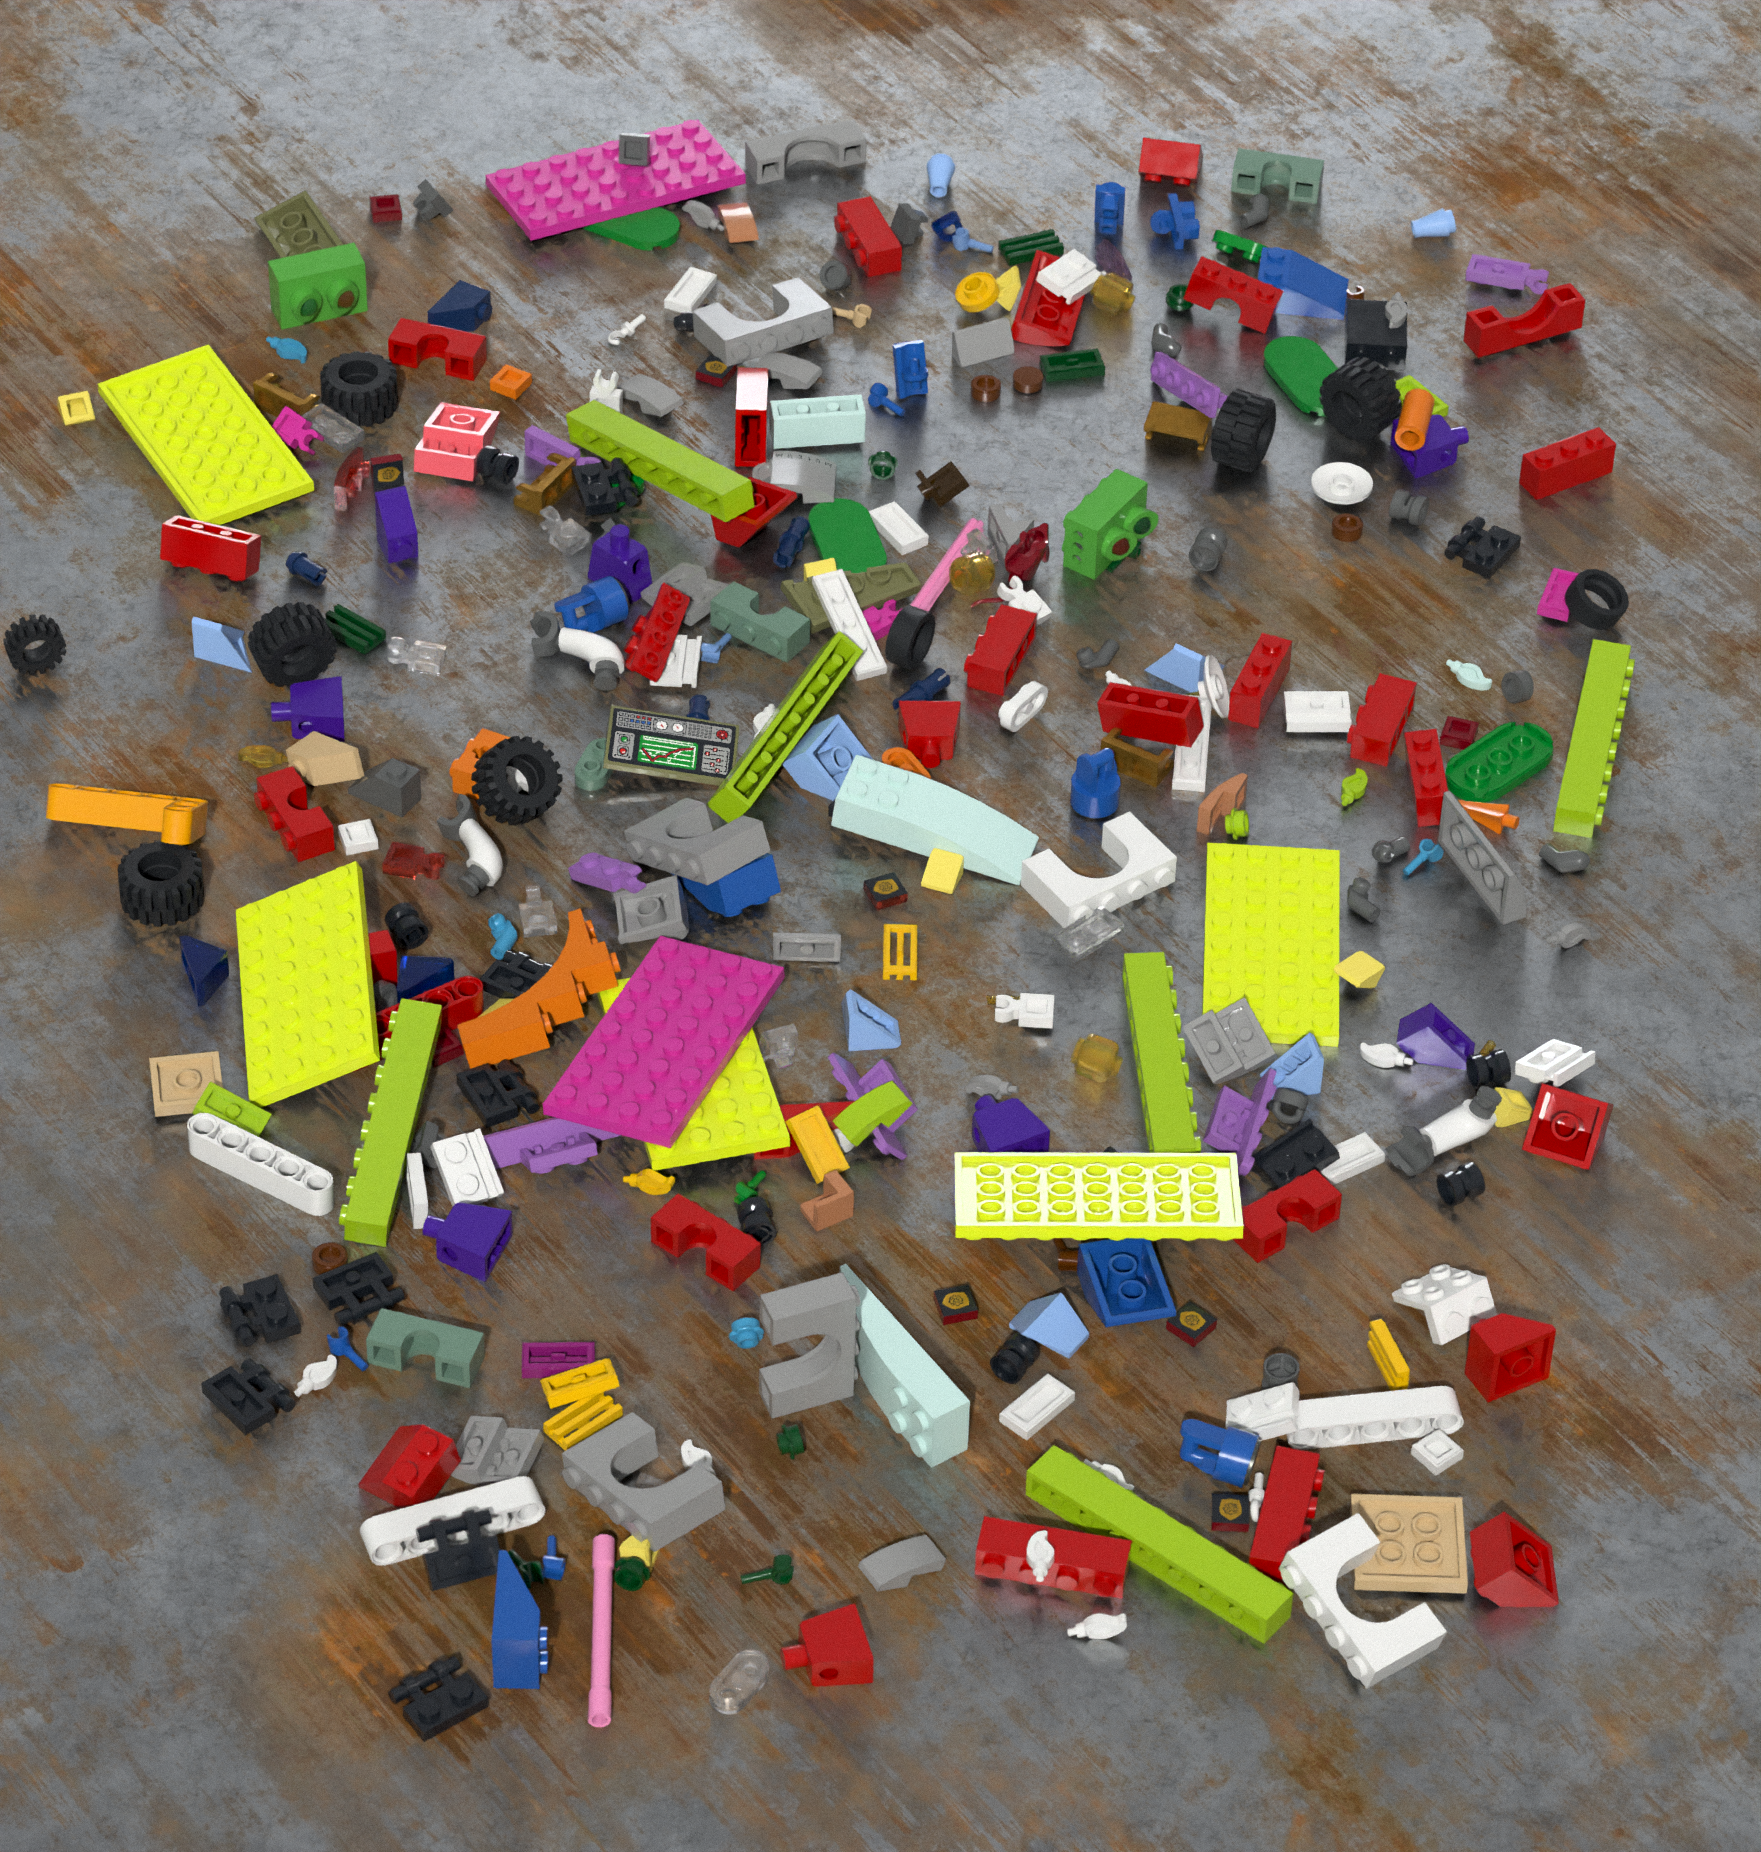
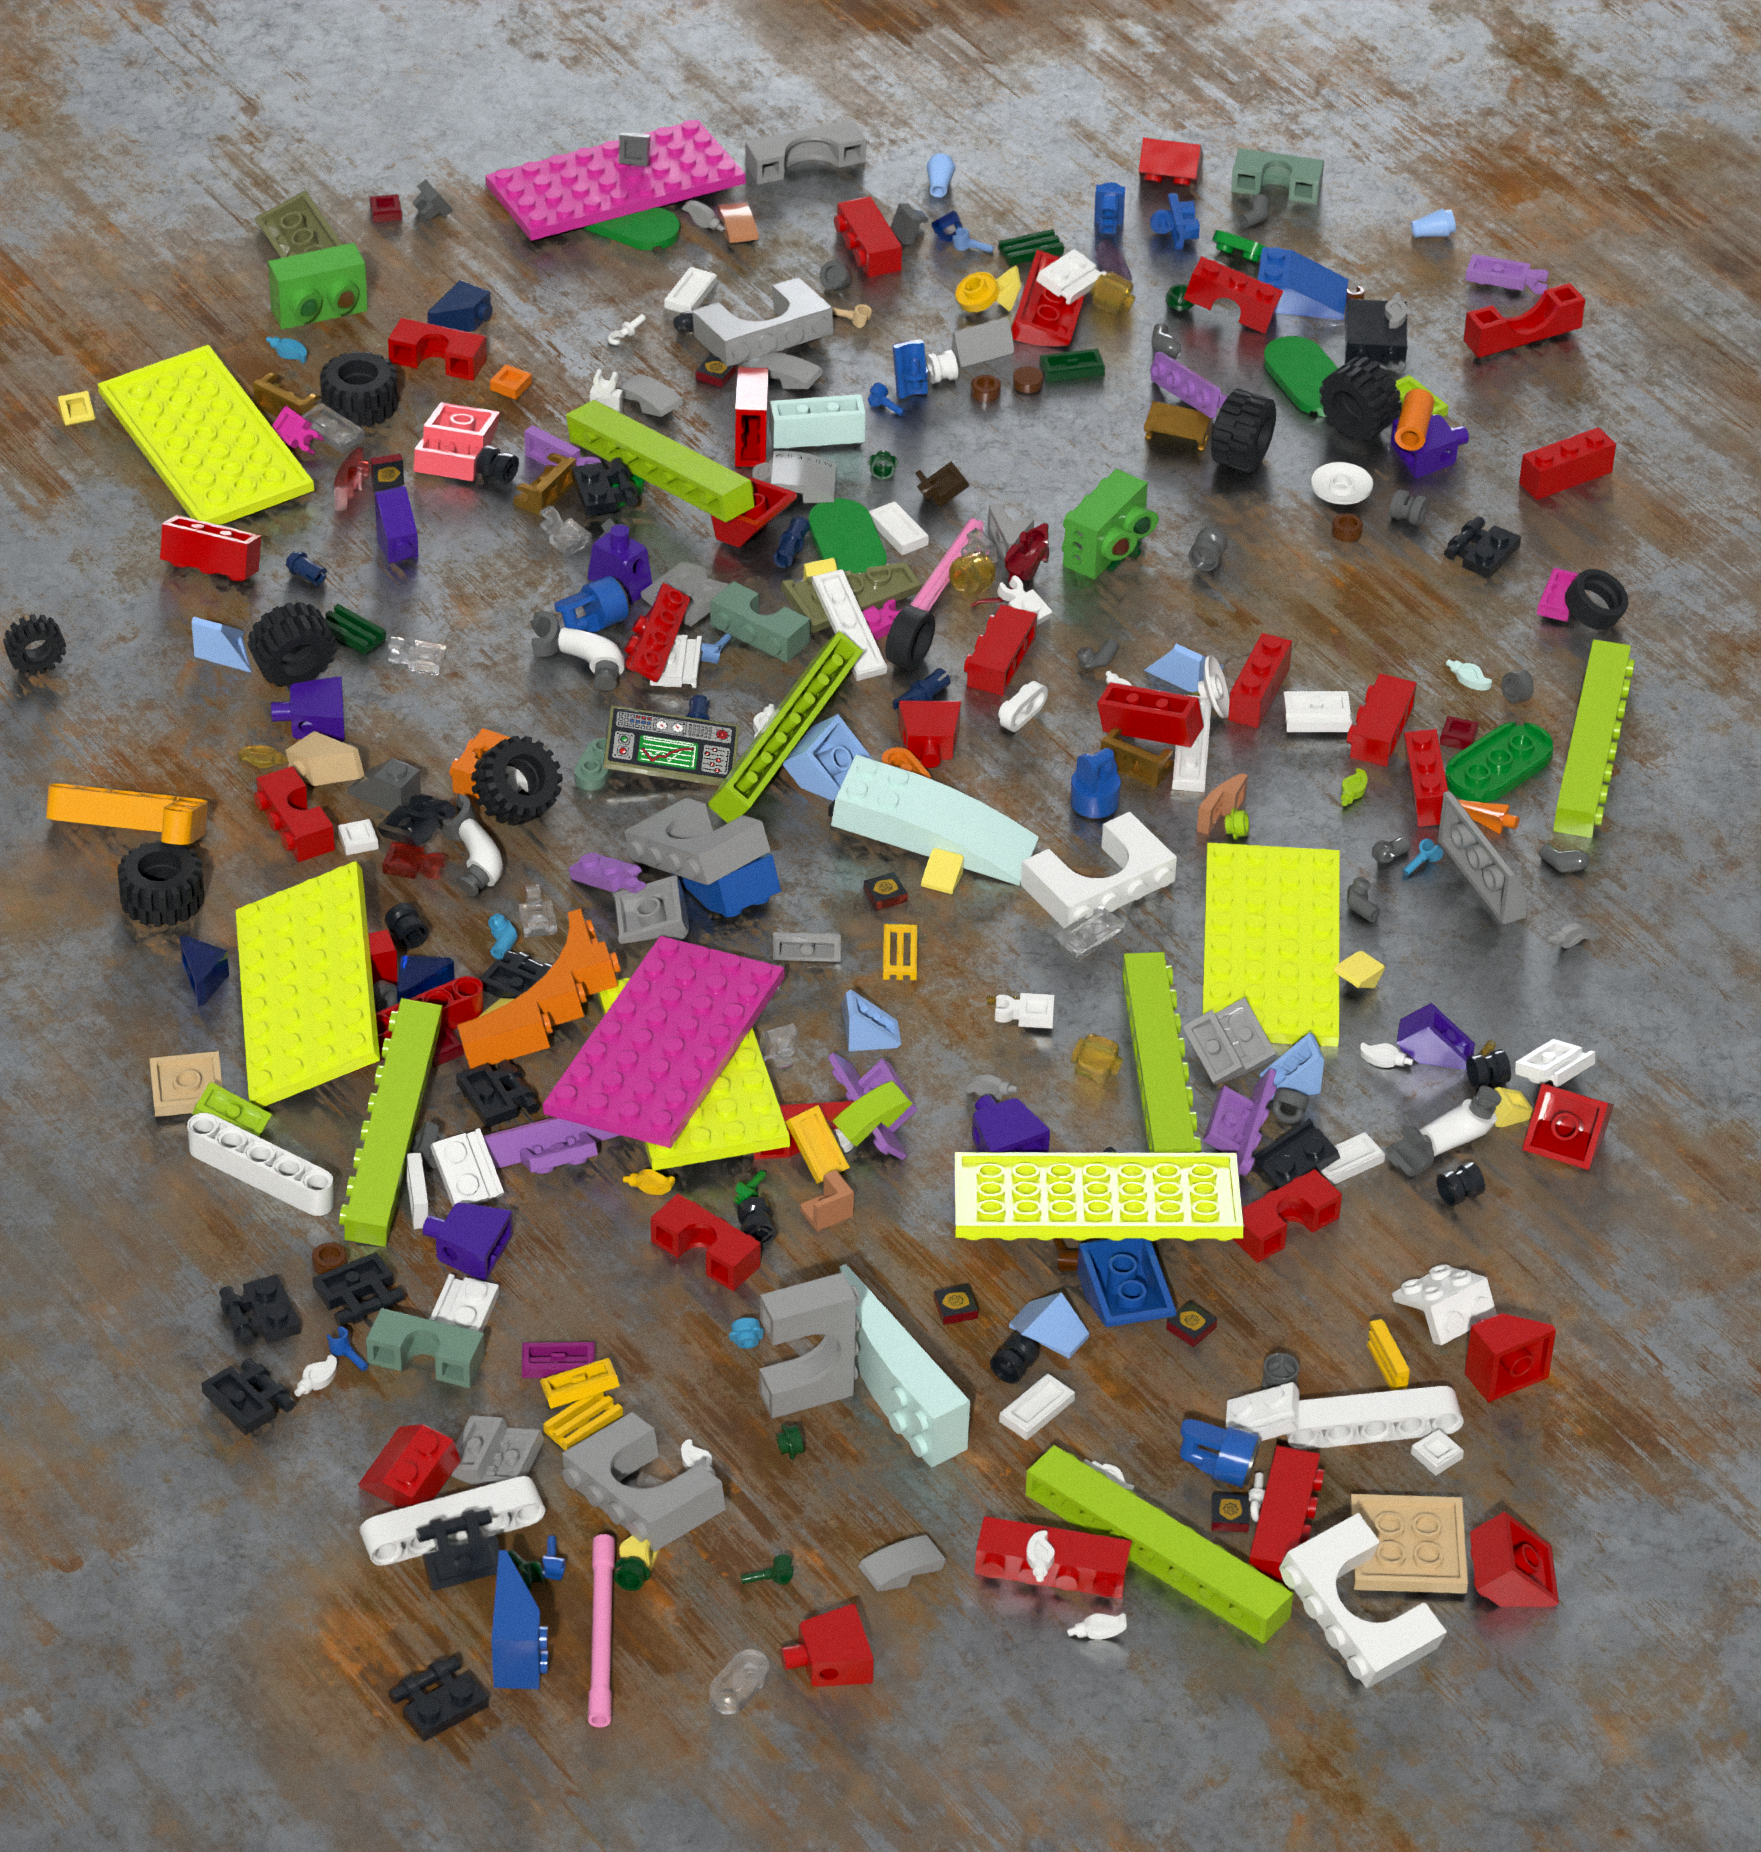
none -> black plate [376,794,456,847]
none -> white plate [429,1274,499,1332]
none -> white wheel [925,350,958,384]

